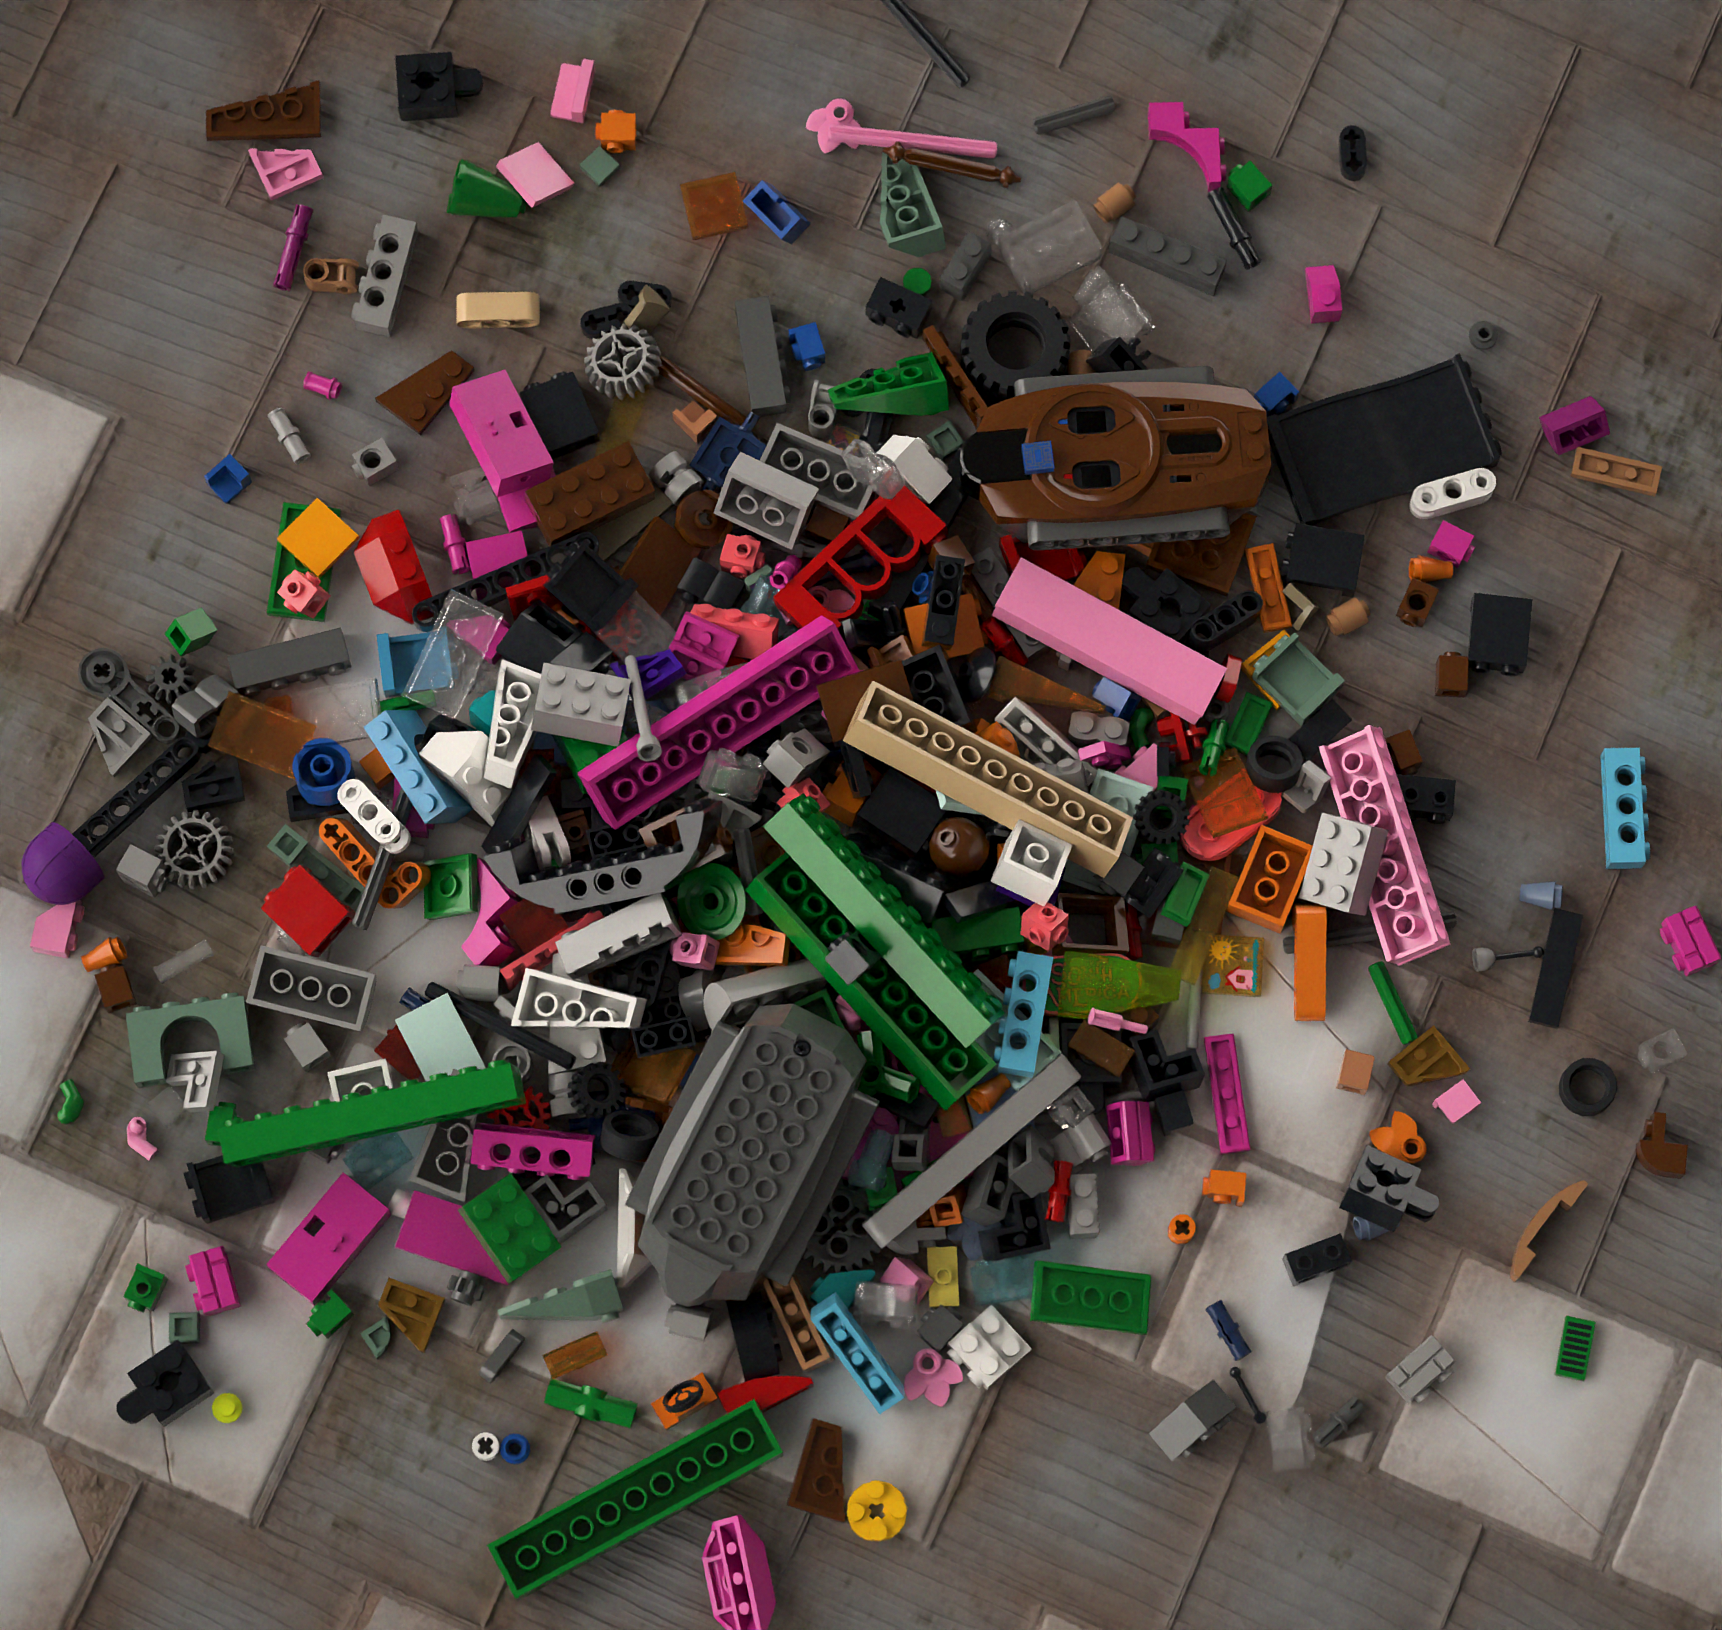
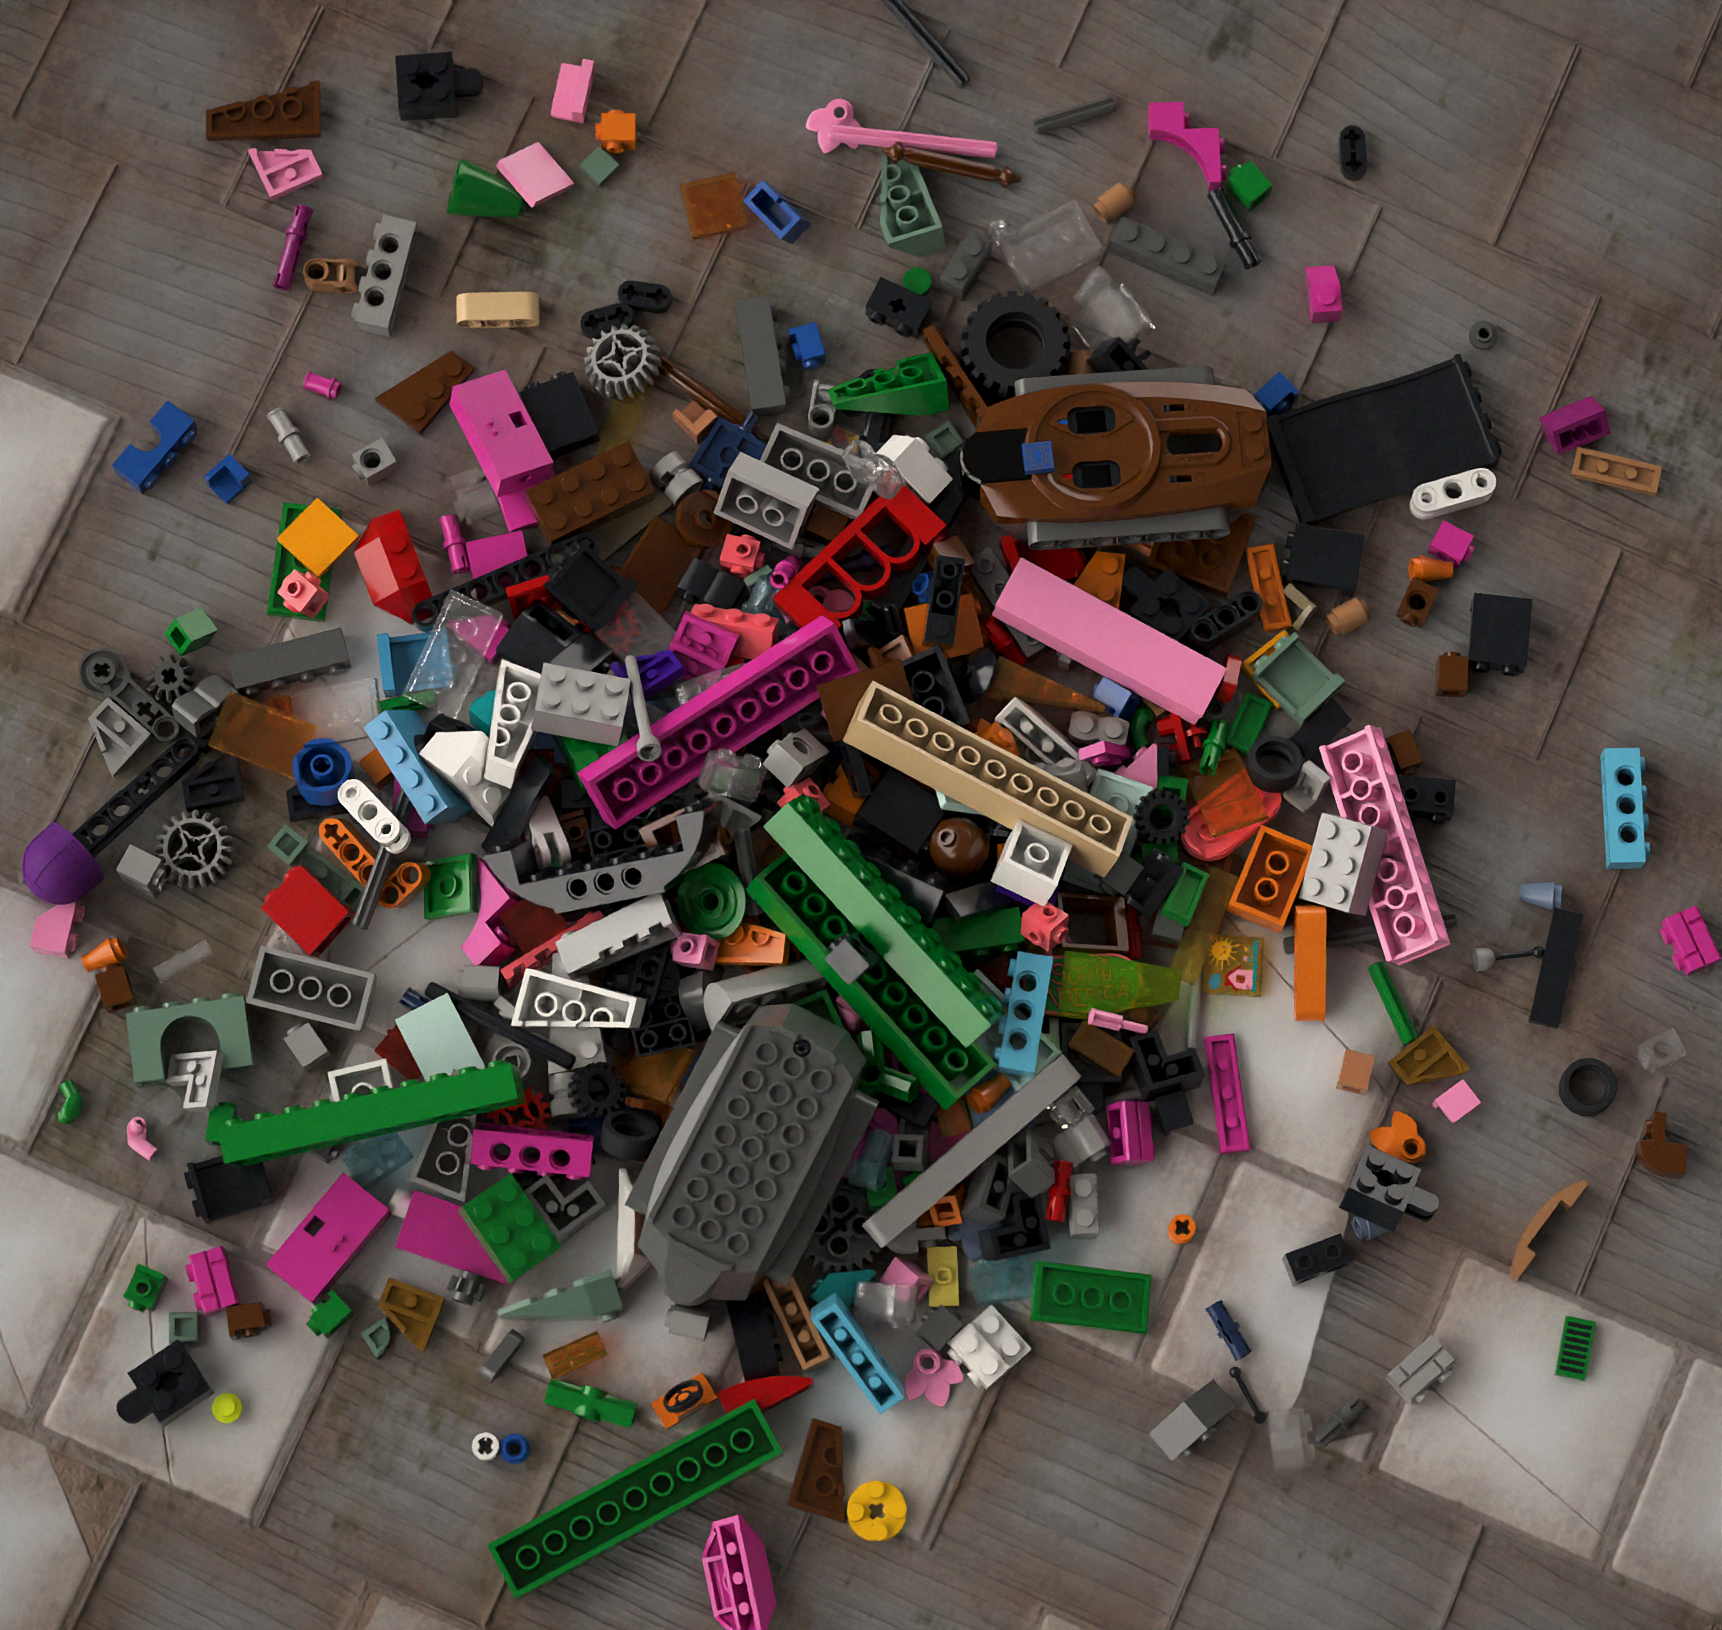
dark tan tile [624,285,670,335] -> none
orange brick [1202,1169,1246,1207] -> none
none -> blue arch [112,400,198,494]
none -> reddish brown brick [226,1302,272,1341]

